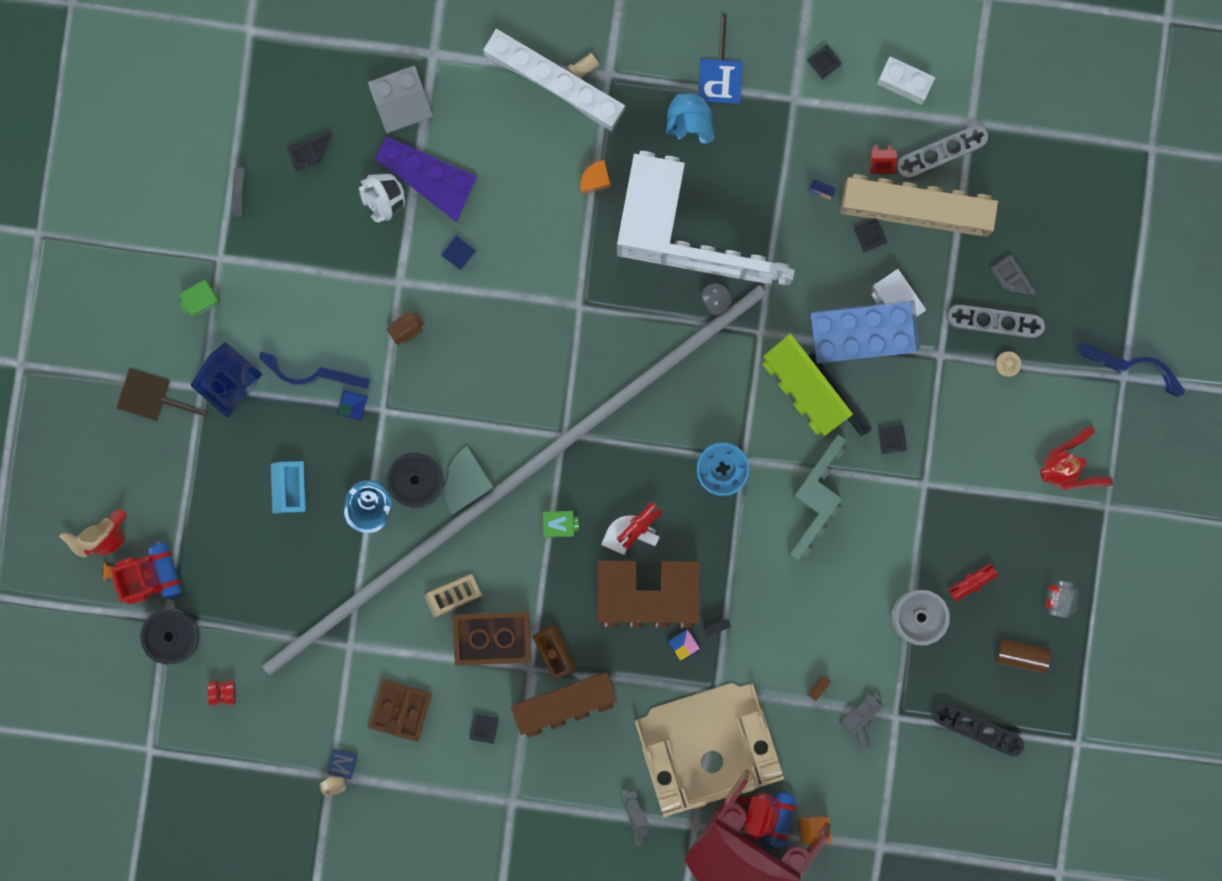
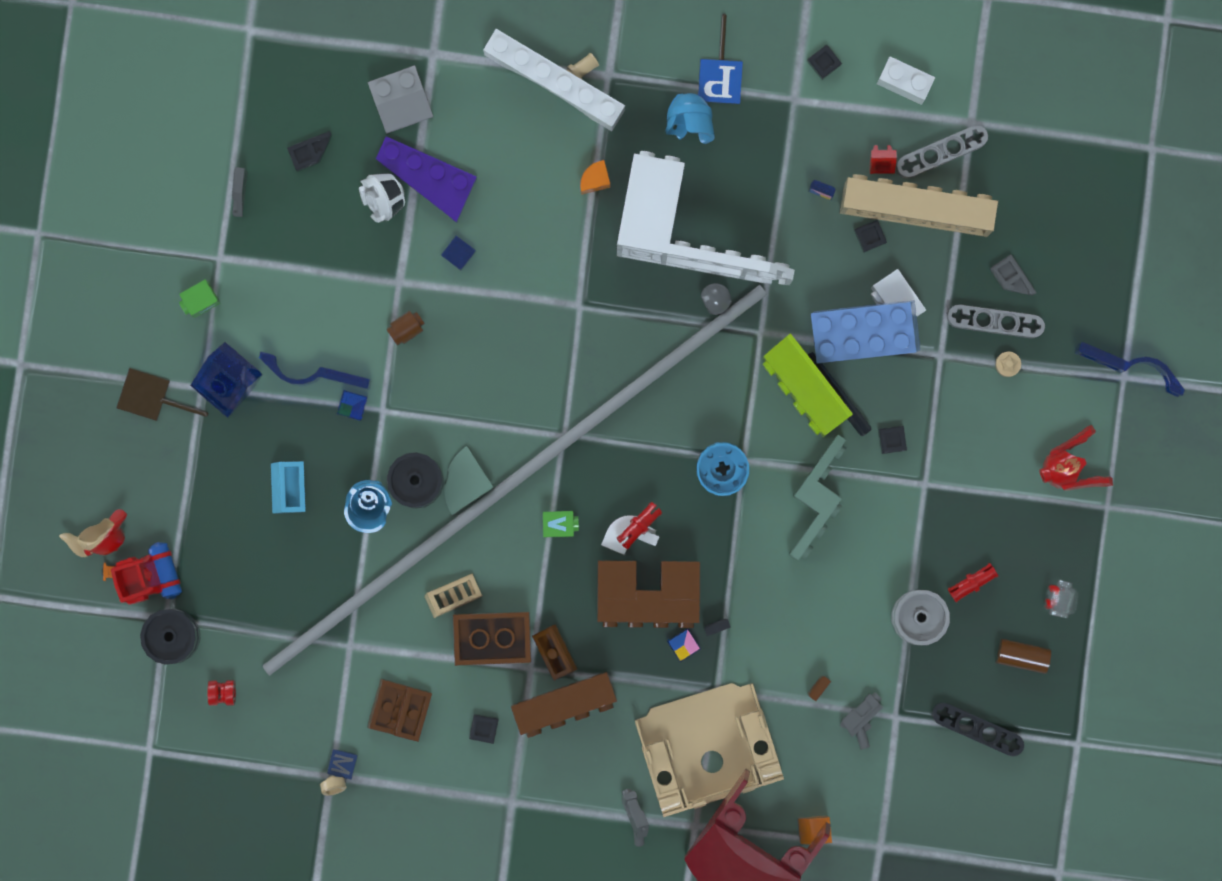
red piece [736,791,797,849] -> none

